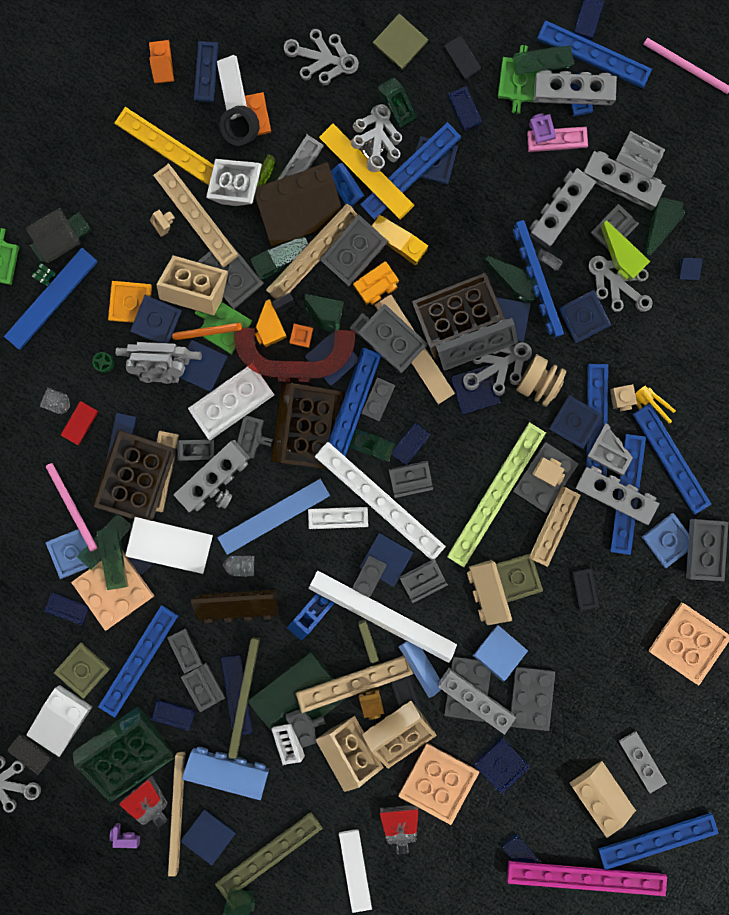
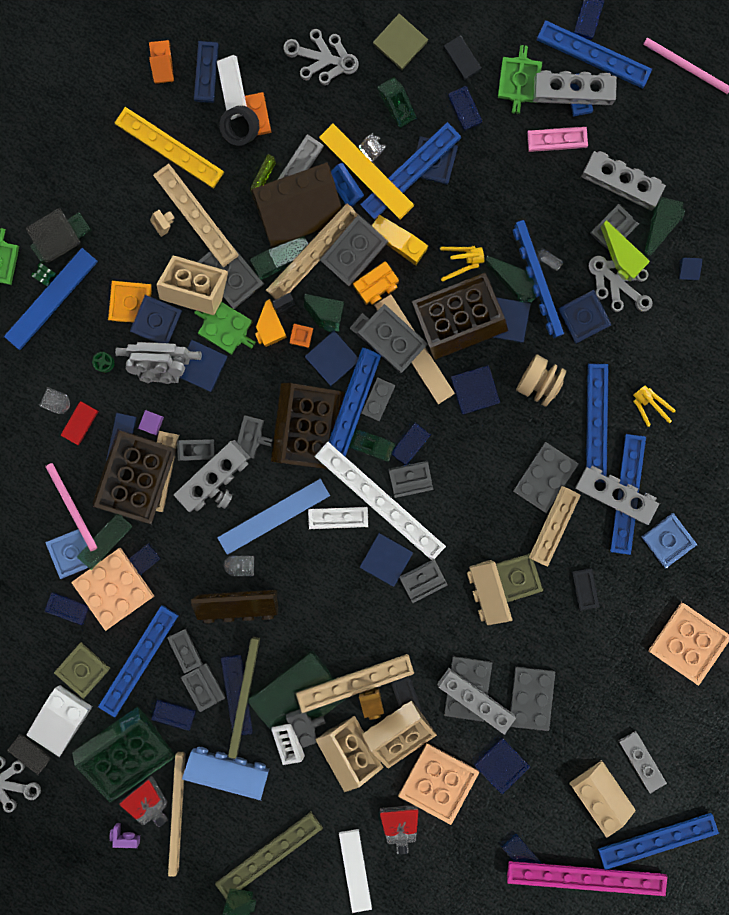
clear green plate [97,527,128,590] -> none
white tile [125,517,213,574] -> none
orange bar [172,323,242,340] -> none
dark blue tile [180,808,236,865] -> none
white tile [188,363,274,440] -> none
white slope [206,159,262,206] -> none
clear red arch [234,328,355,382] -> none
blue slope [287,593,335,641] -> none
white tile [308,571,457,663] -> none
light grey plant [351,104,402,172] -> none
dark grey plate [352,555,387,598] -> none
olive tile [359,619,379,663] -> none
medium blue tile [399,640,441,698] -> none
dark grey plate [436,318,518,371] -> none
yellowish green tile [447,422,546,567] -> none
light grey plant [463,342,532,395] -> none
medium blue tile [473,625,528,682] -> none
clear green plate [512,45,574,75] -> none
medium lavender bracket [529,114,556,144] -> none
light grey brick [529,168,596,249] -> none
tan brick [532,457,565,487] -> none
dark blue tile [549,395,604,449] -> none
light grey wing [587,424,633,476] -> none
tan brick [610,384,637,411] -> none
light grey slope [616,131,665,179] -> none
blue tile [632,404,711,515] -> none
dark grey plate [686,519,729,581] -> none
none -> medium lavender slope [138,410,164,435]
none -> yellow plant [440,246,484,281]

